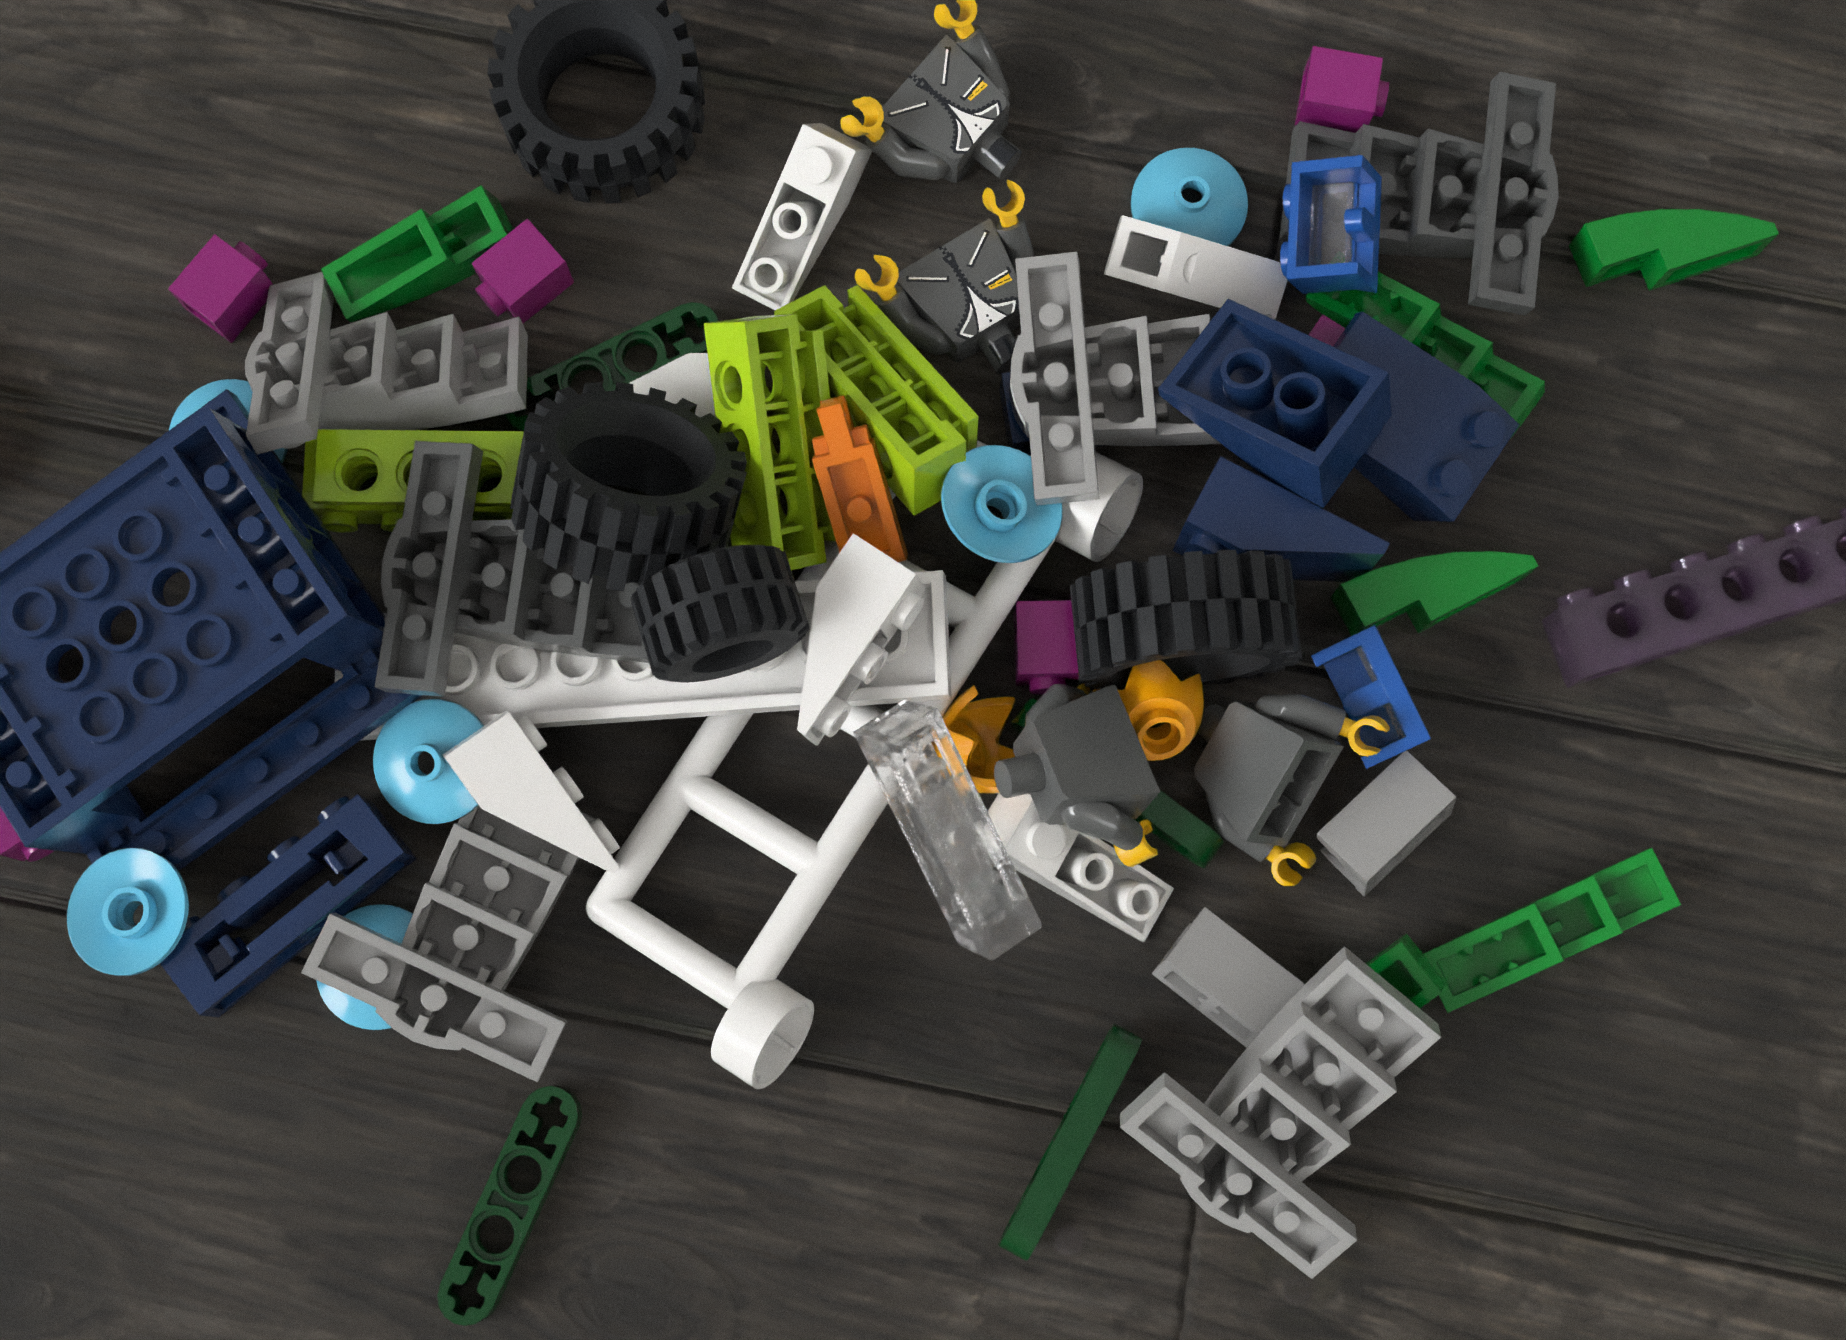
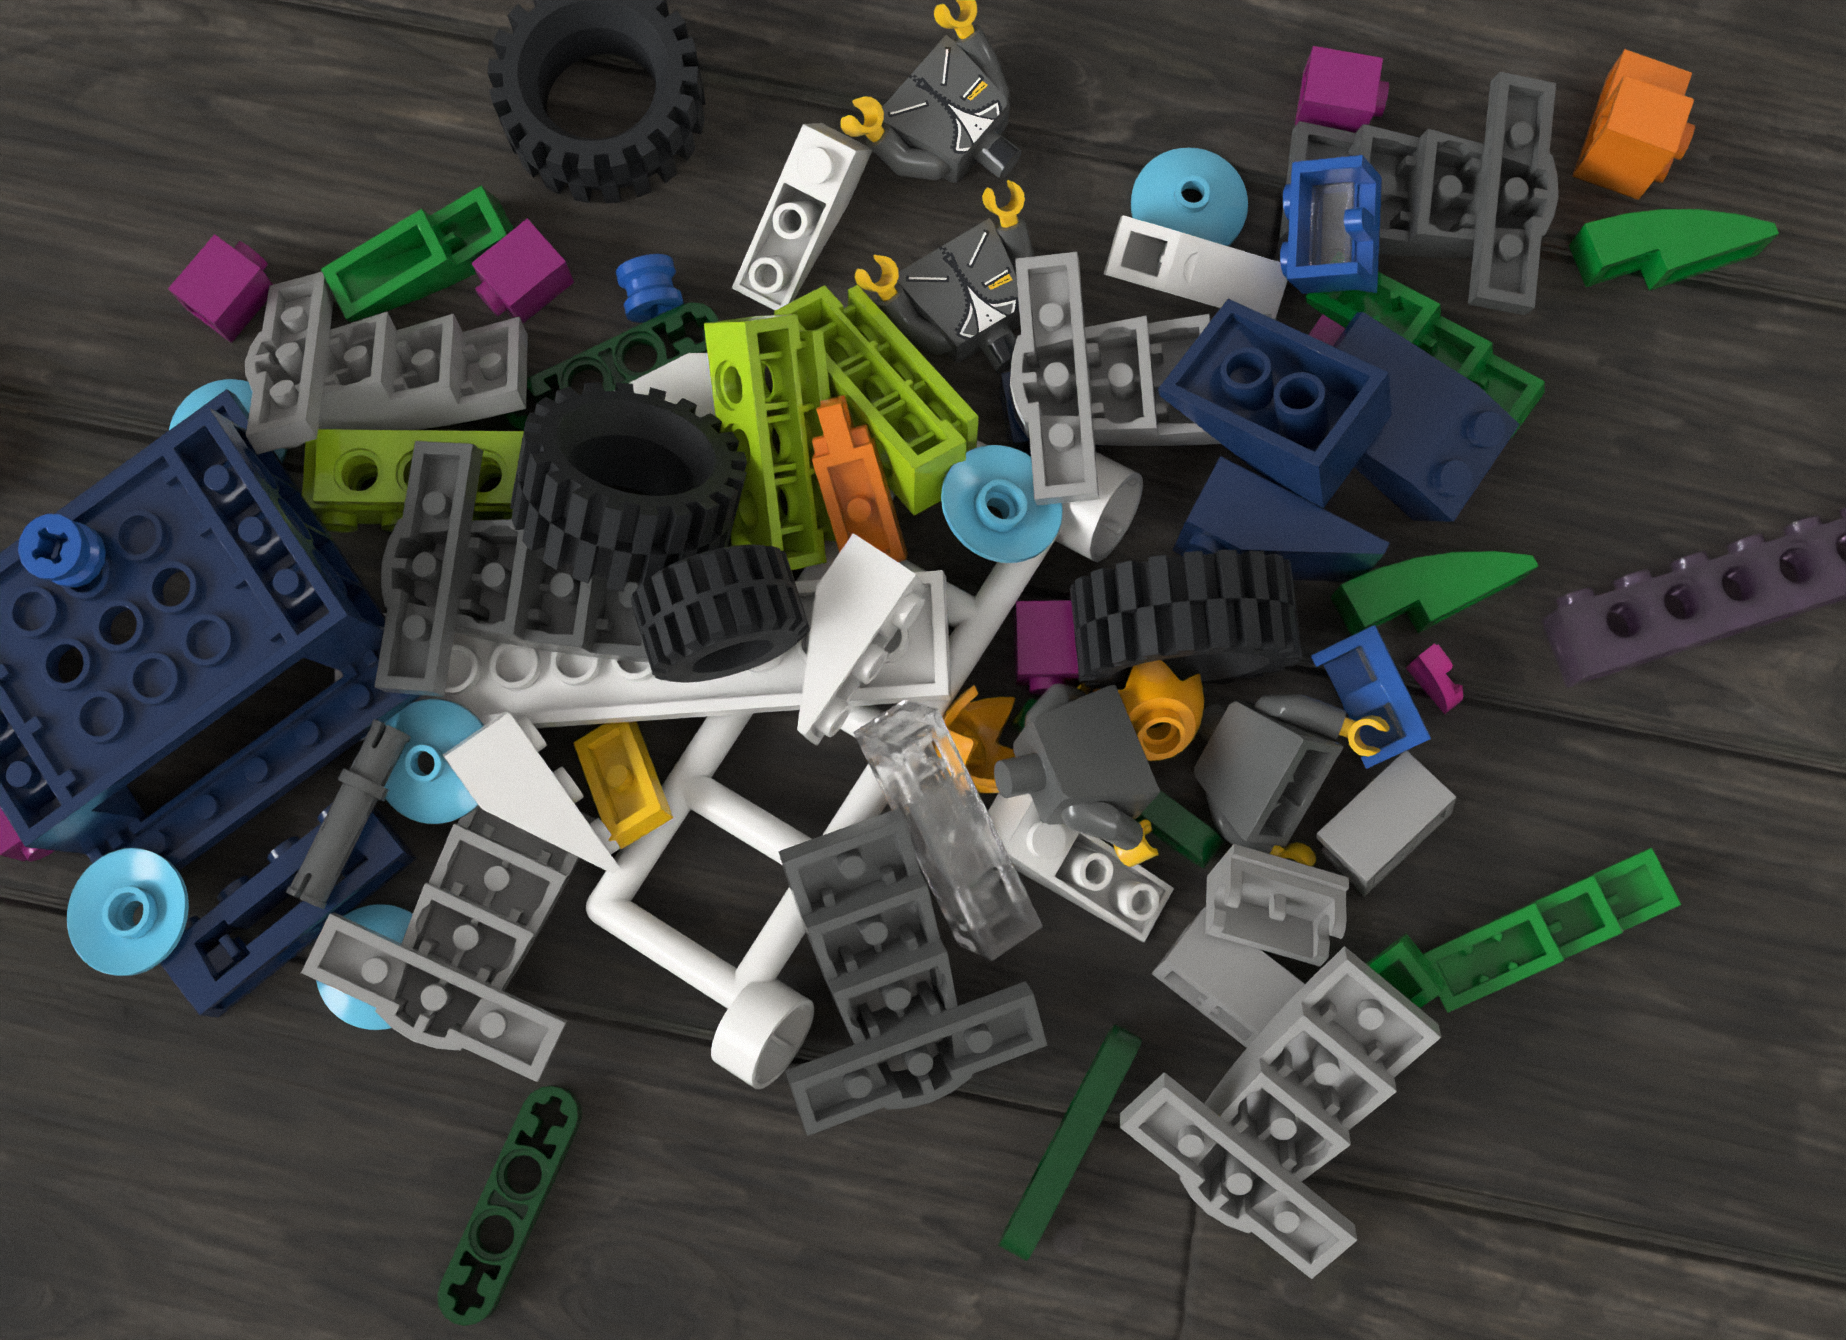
none -> blue wheel [18,514,106,587]
none -> dark grey pin [286,719,411,909]
none -> yellow plate [573,721,673,849]
none -> blue wheel [615,254,684,323]
none -> dark grey slope [778,808,1048,1136]
none -> light grey hinge [1205,844,1349,966]
none -> dark pink tile [1405,643,1463,714]
none -> orange brick [1572,49,1695,200]

